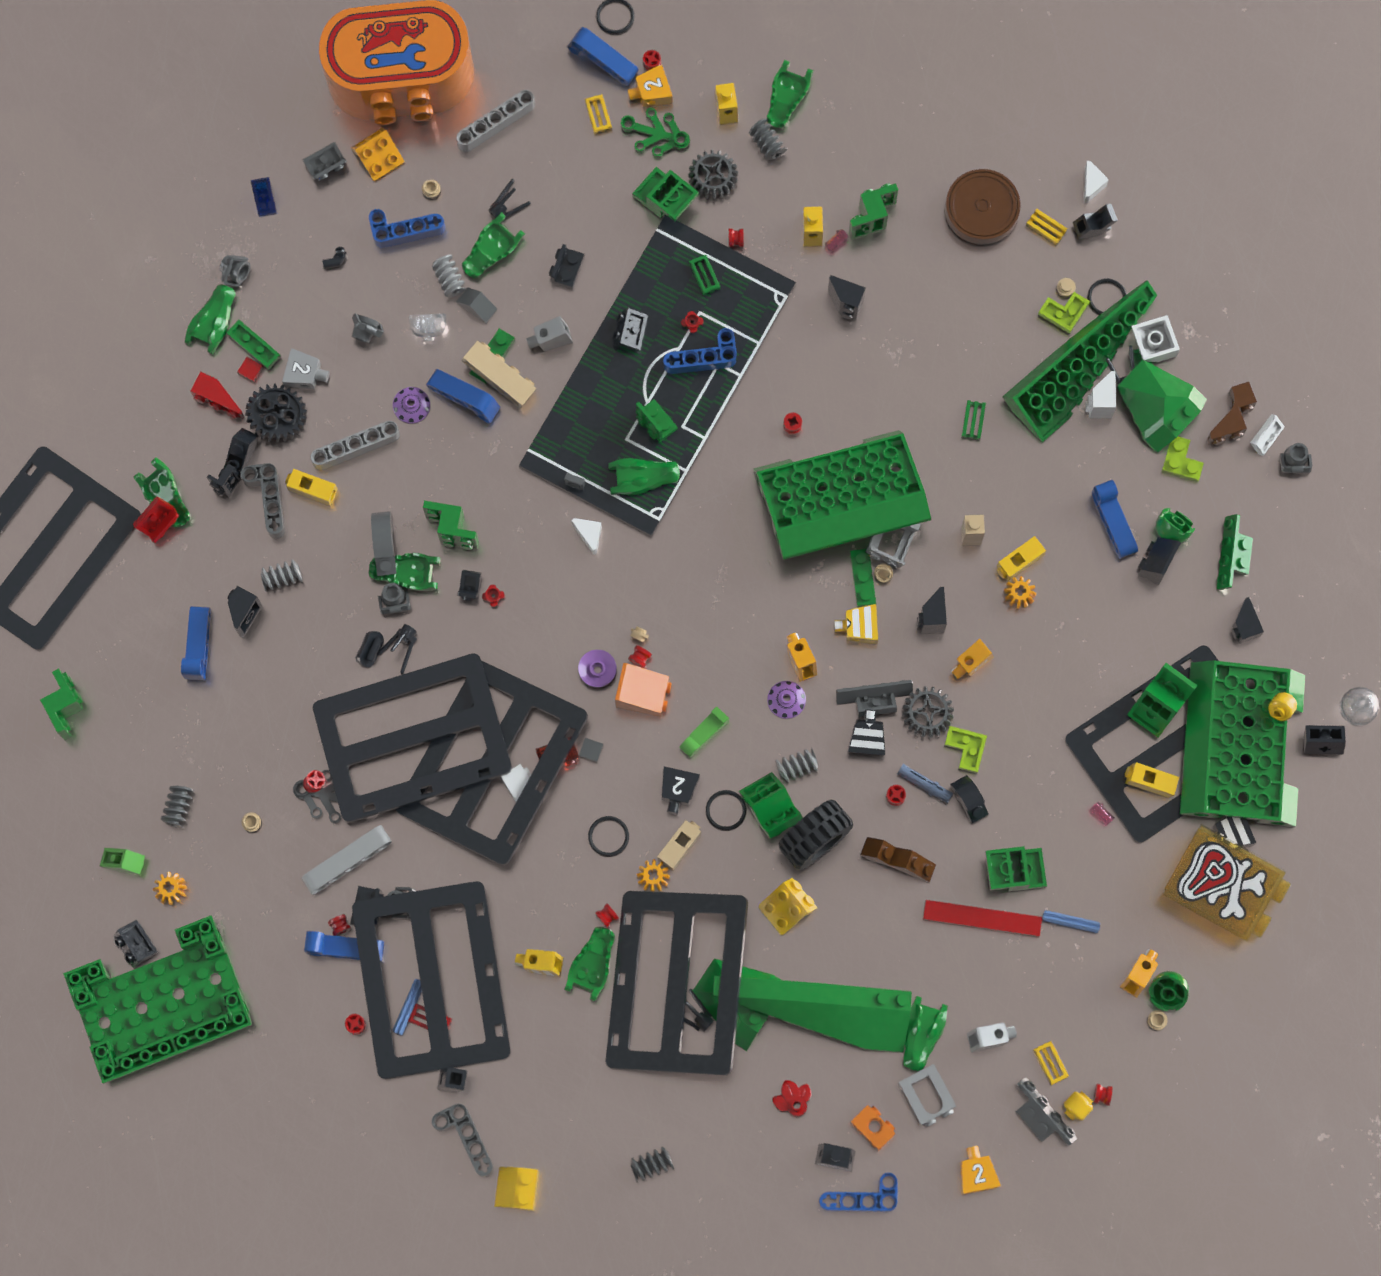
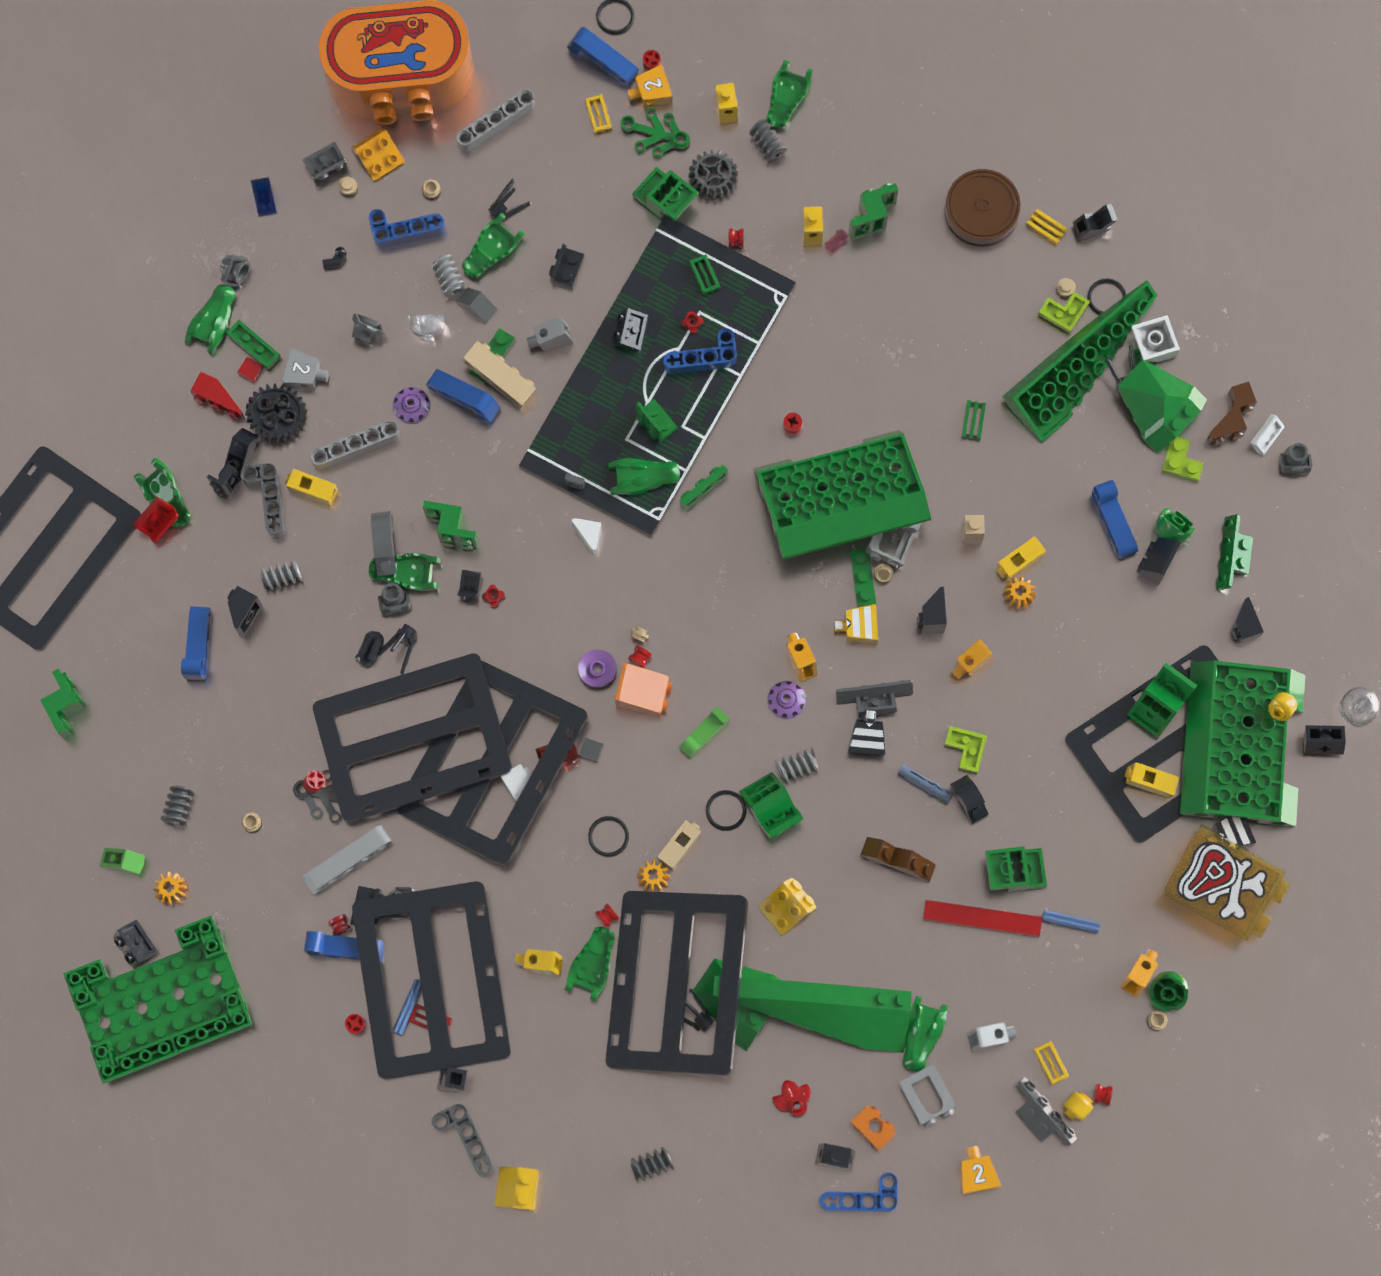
black torso [662,766,700,815] -> none
black tyre [779,800,853,870] -> none
black slope [828,275,866,320] -> none
red wheel [886,785,906,806] -> none
dark grey gear [902,686,954,738] -> none
white slope [1084,161,1109,203] -> none
white slope [1085,371,1116,419] -> none
clear pink pin [1090,801,1115,826] -> none
none -> tan plate [339,177,357,195]
none -> green plate [680,465,728,510]

